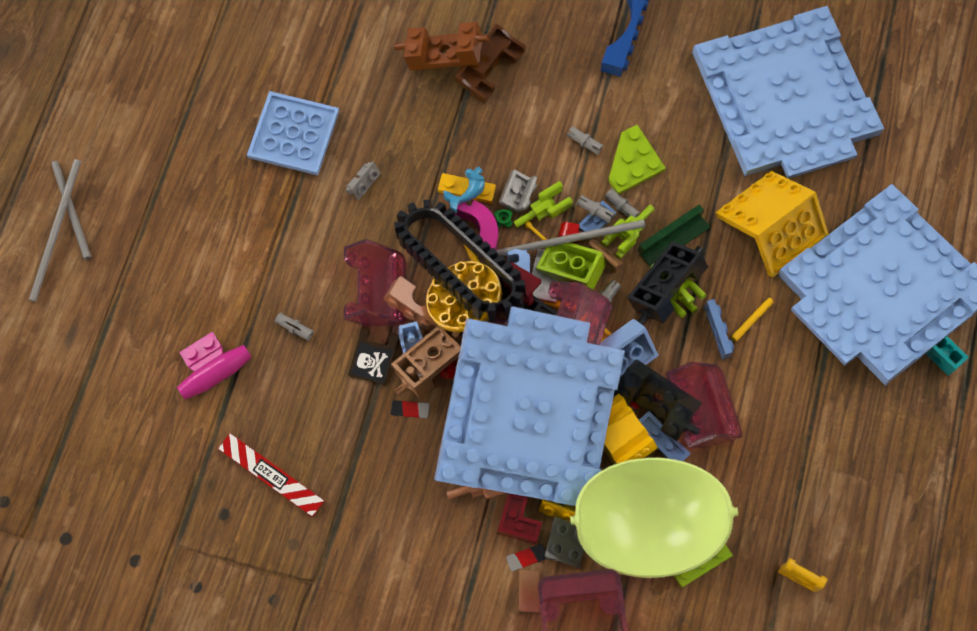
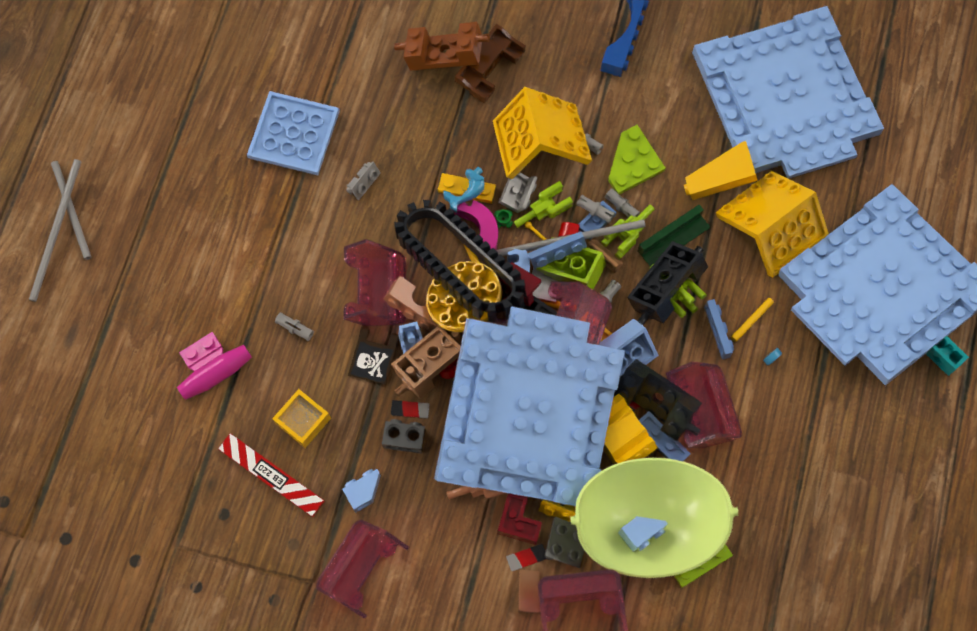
yellow plate [778,558,828,593] -> none
none -> piece [272,389,331,448]
none -> clear pink windscreen [316,520,409,619]
none -> light blue slope [342,469,381,513]
none -> dark grey brick [382,419,426,454]
none -> yellow bracket [493,87,592,179]
none -> medium blue plate [528,231,587,269]
none -> light blue slope [618,516,668,552]
none -> yellow slope [684,141,758,200]
none -> dark azure tile [763,348,782,365]

